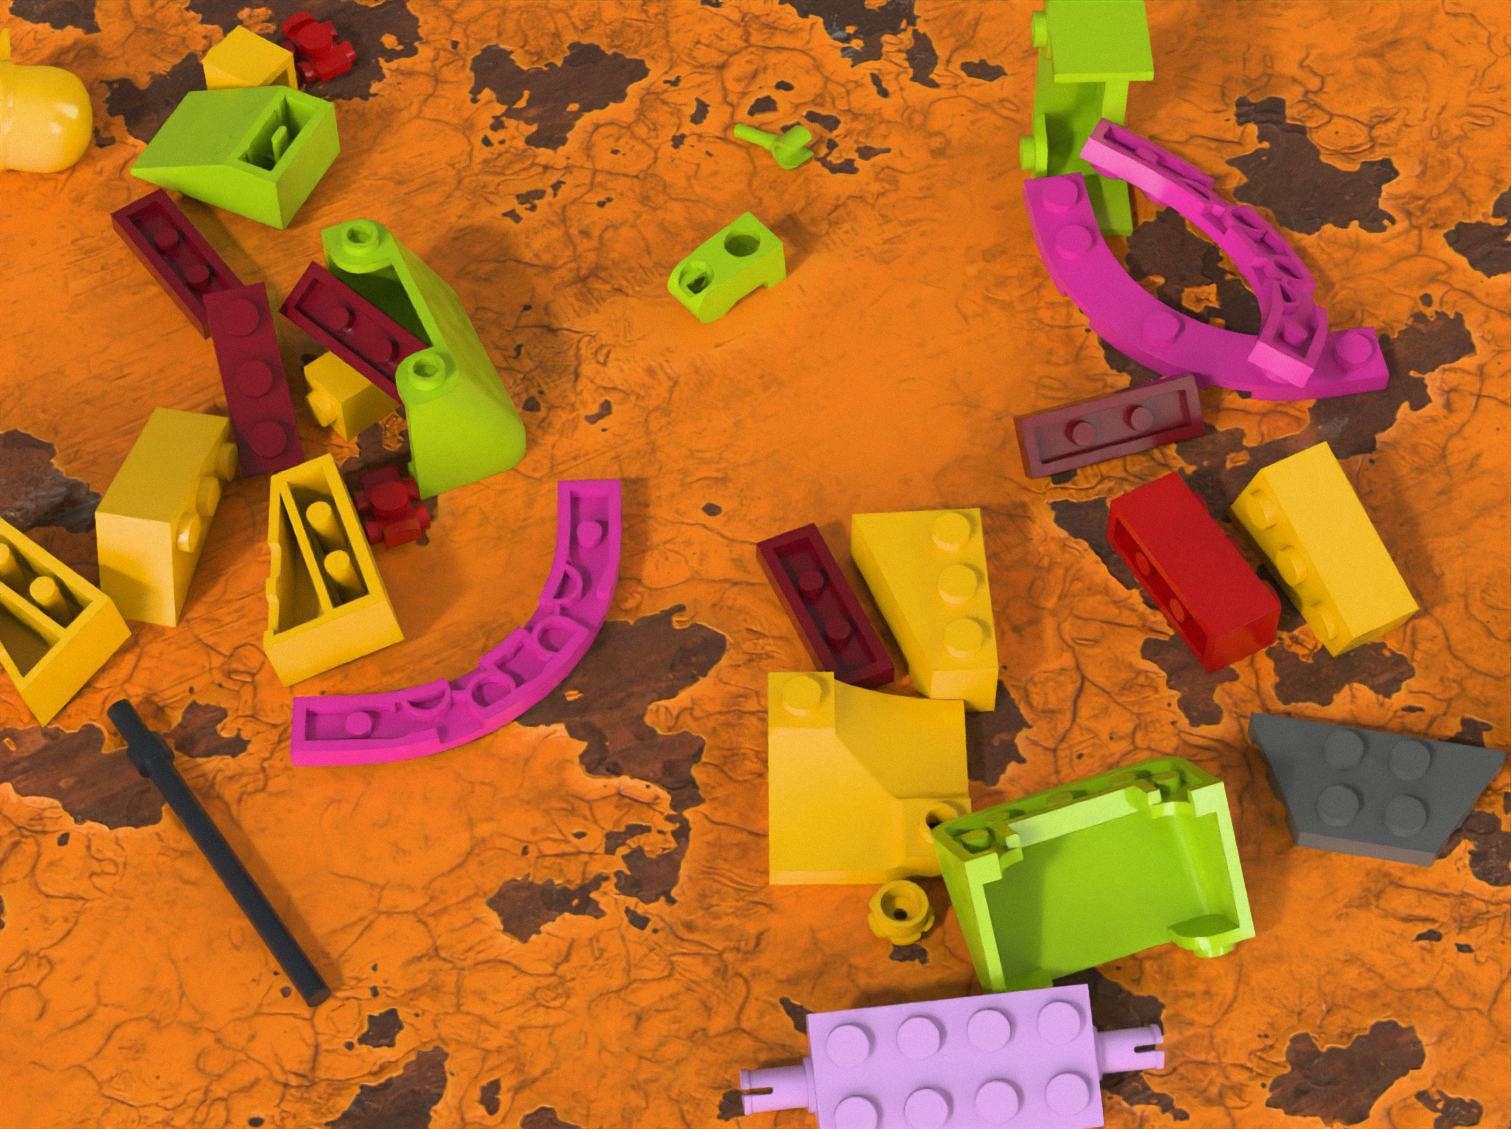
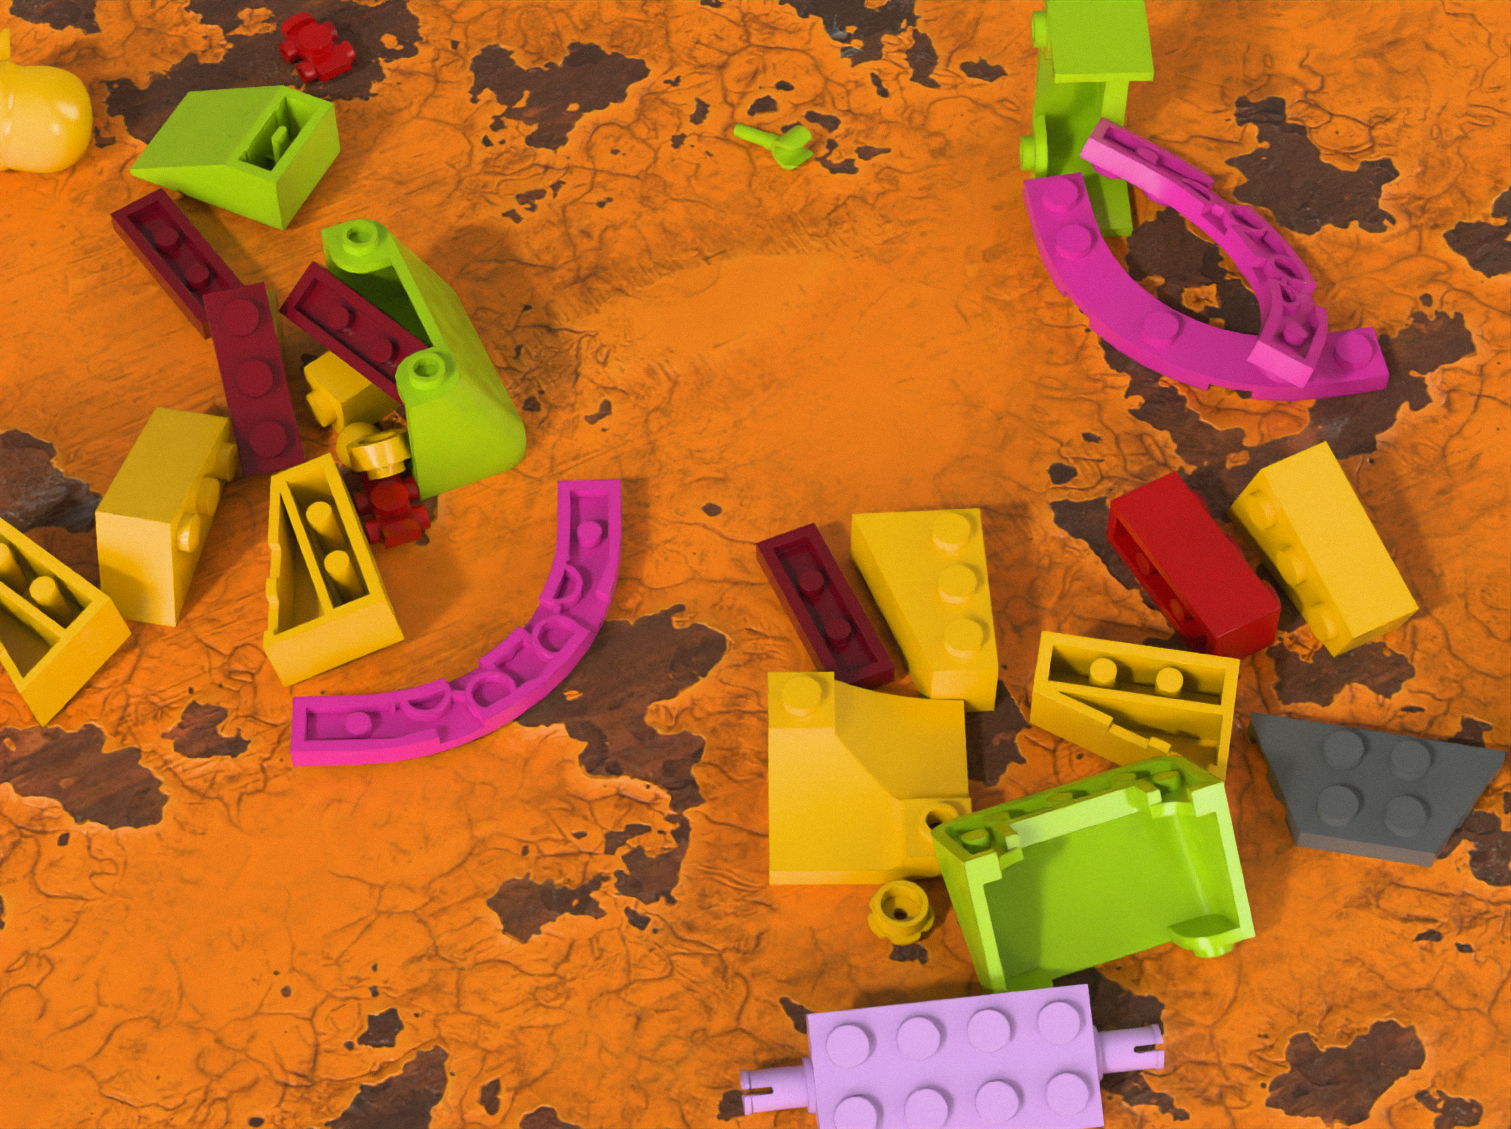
black bar [107,699,331,1008] -> none
yellow brick [202,25,298,90] -> none
lime leg [667,211,787,323] -> none
dark red plate [1013,372,1206,480] -> none
none -> yellow plate [336,421,411,480]
none -> yellow wedge [1030,631,1240,784]

